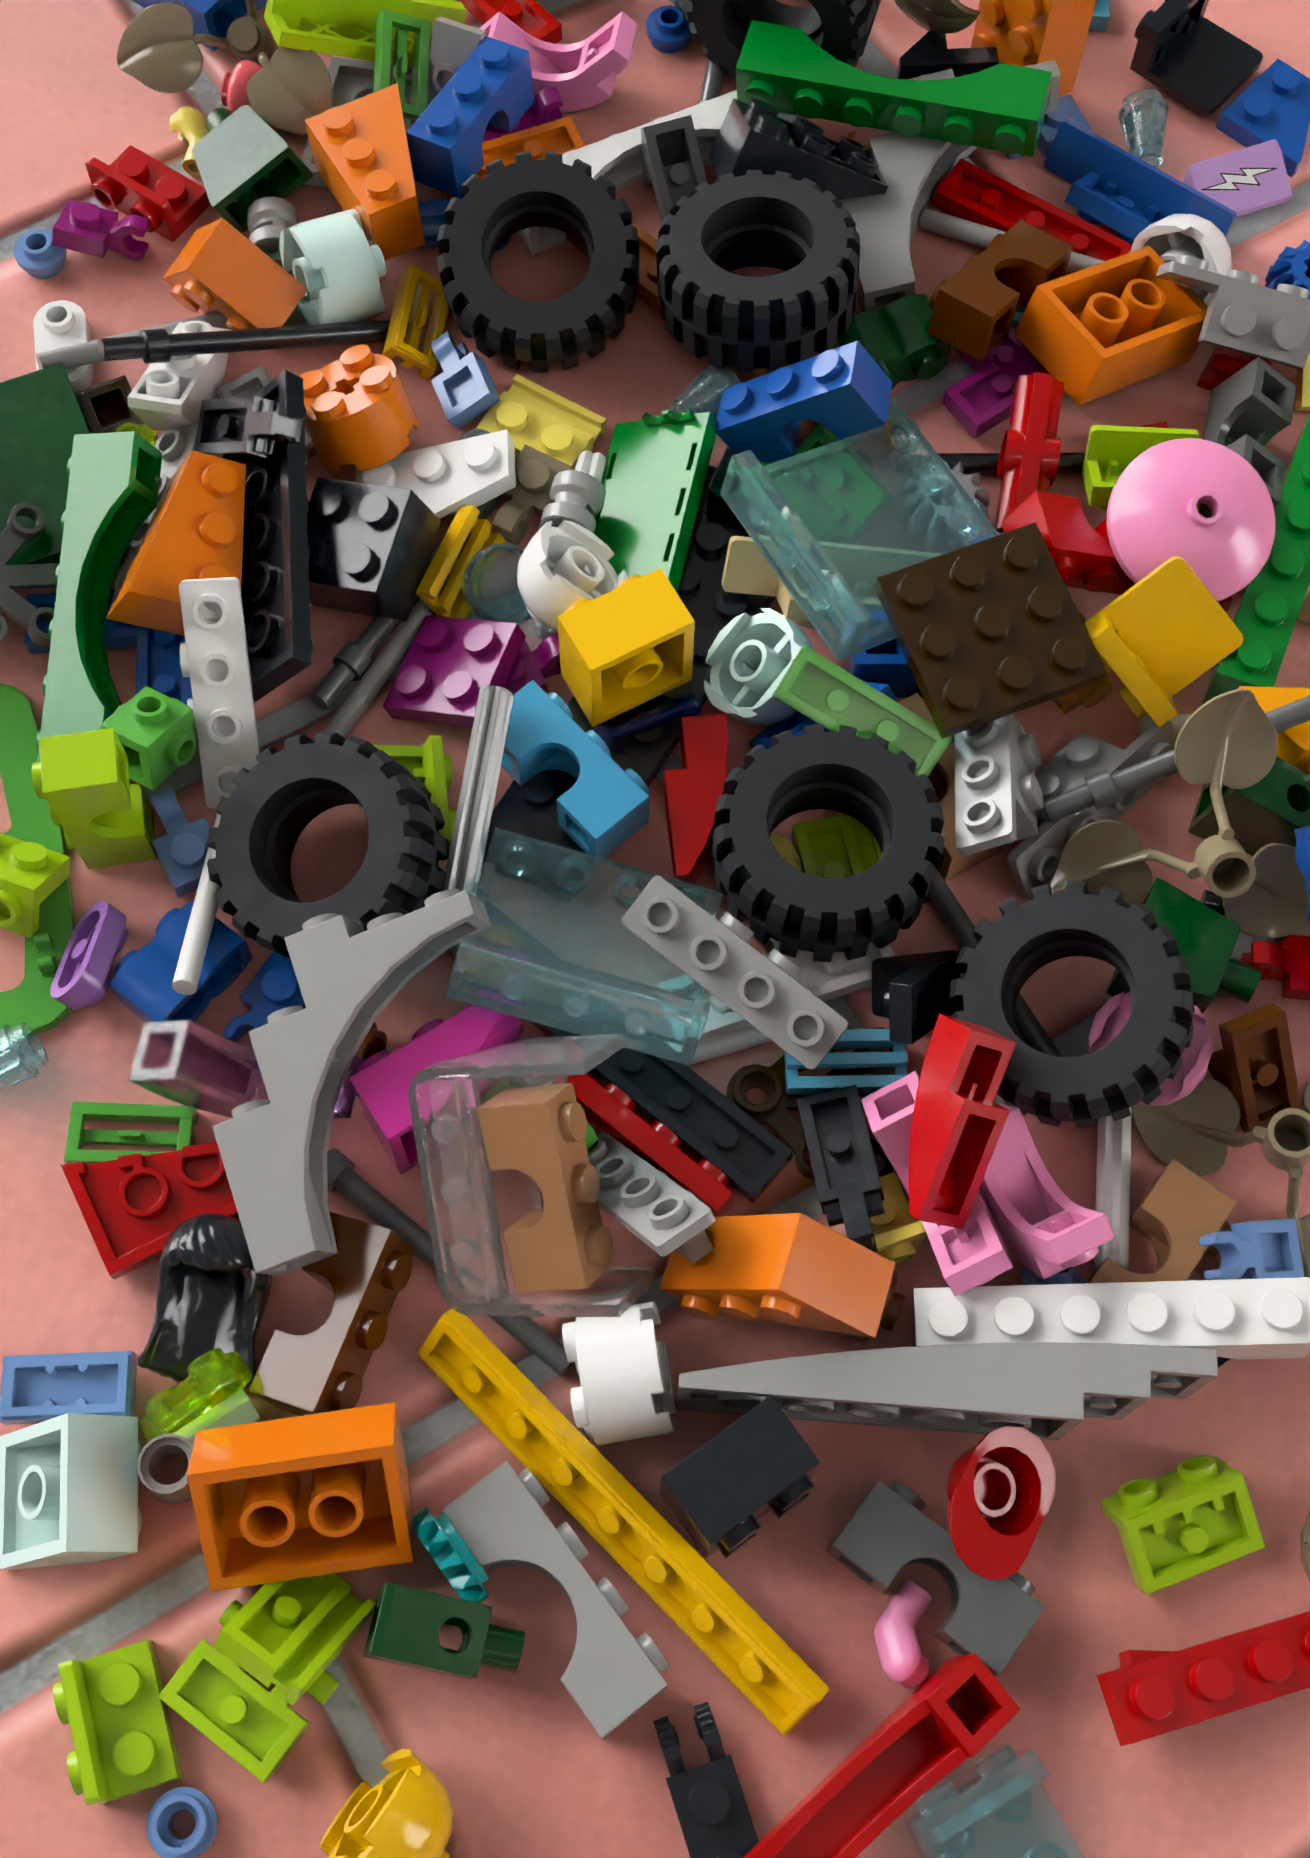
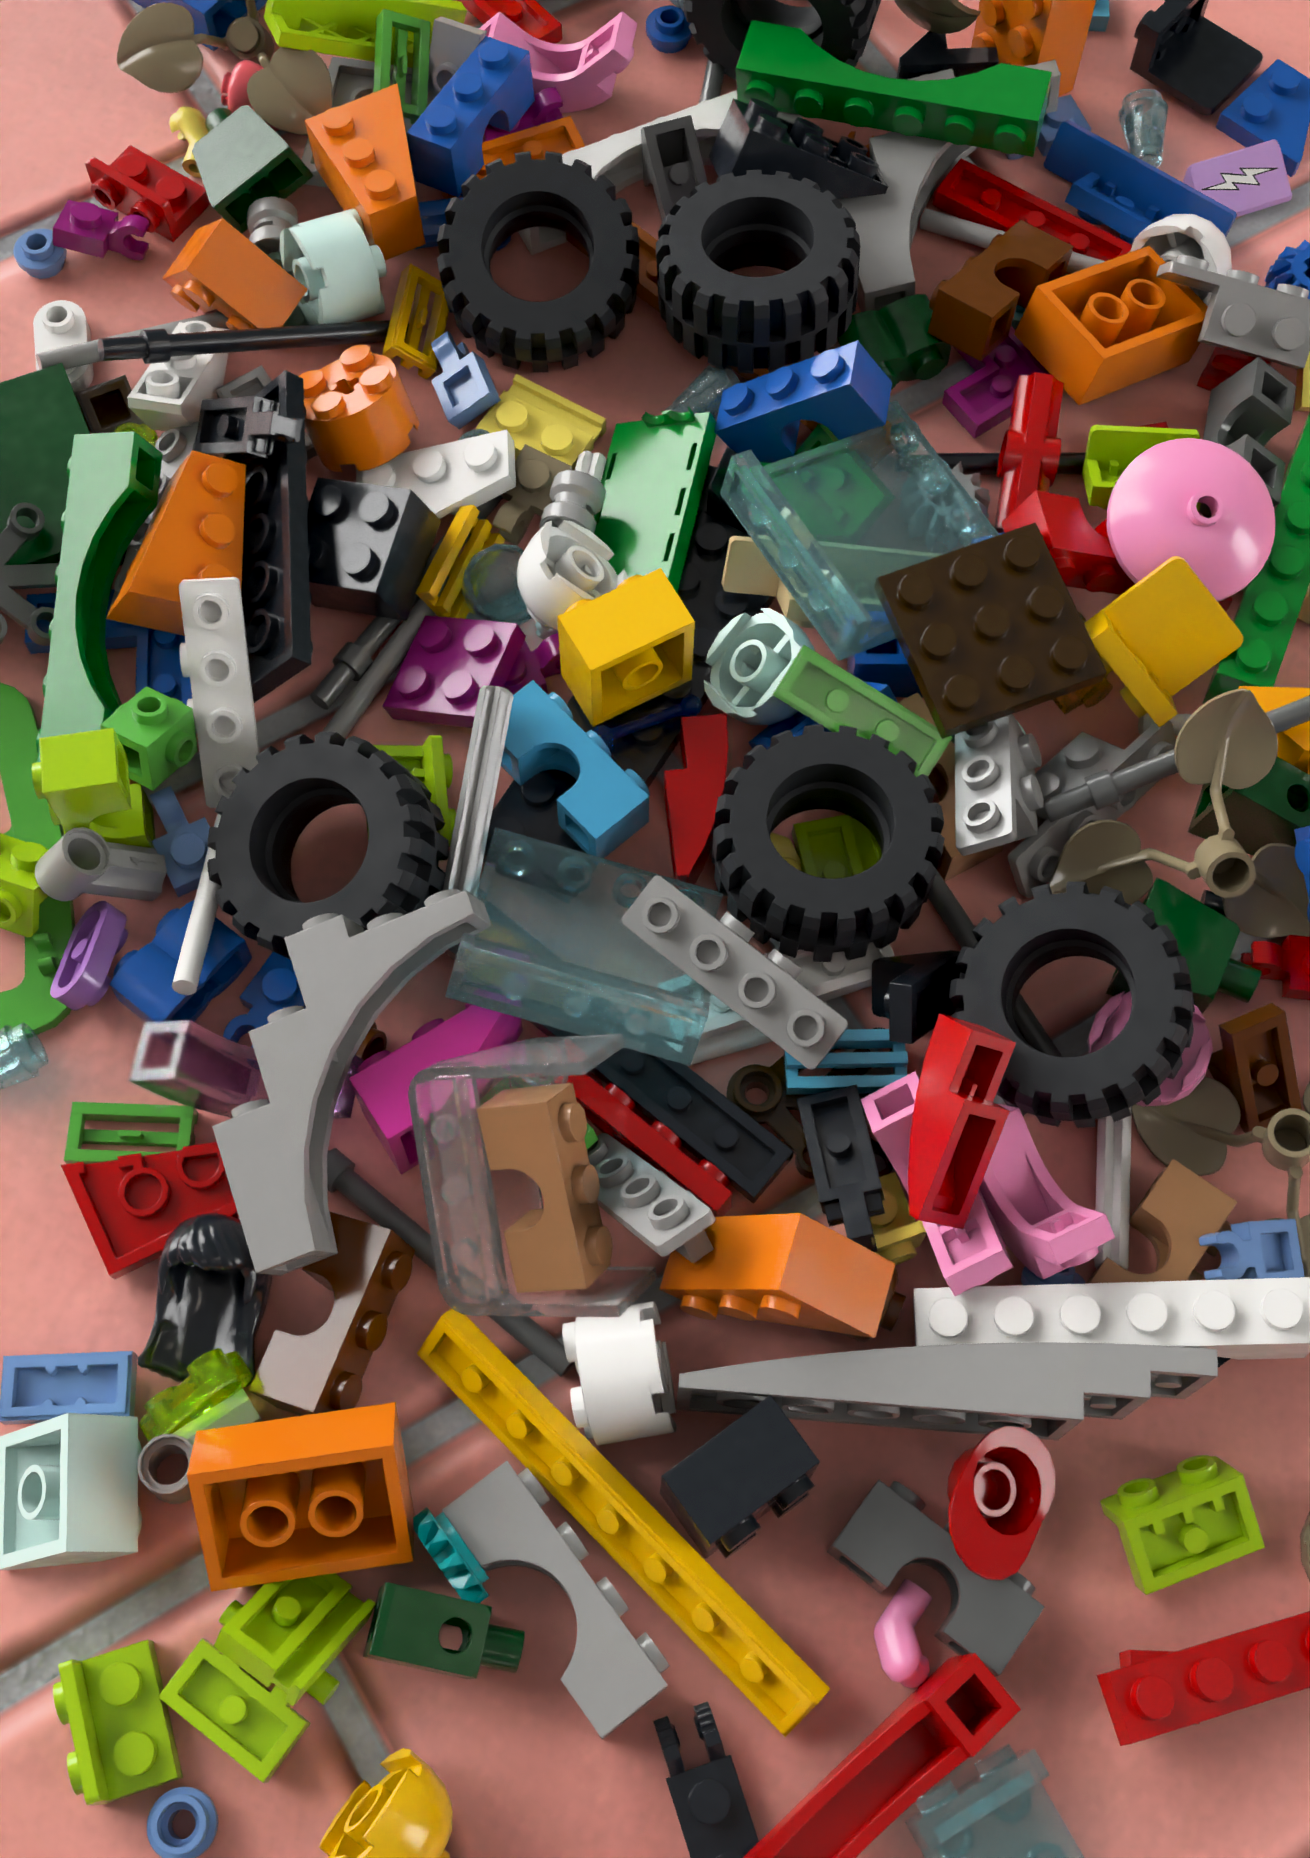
none -> light grey piece [35,827,167,901]

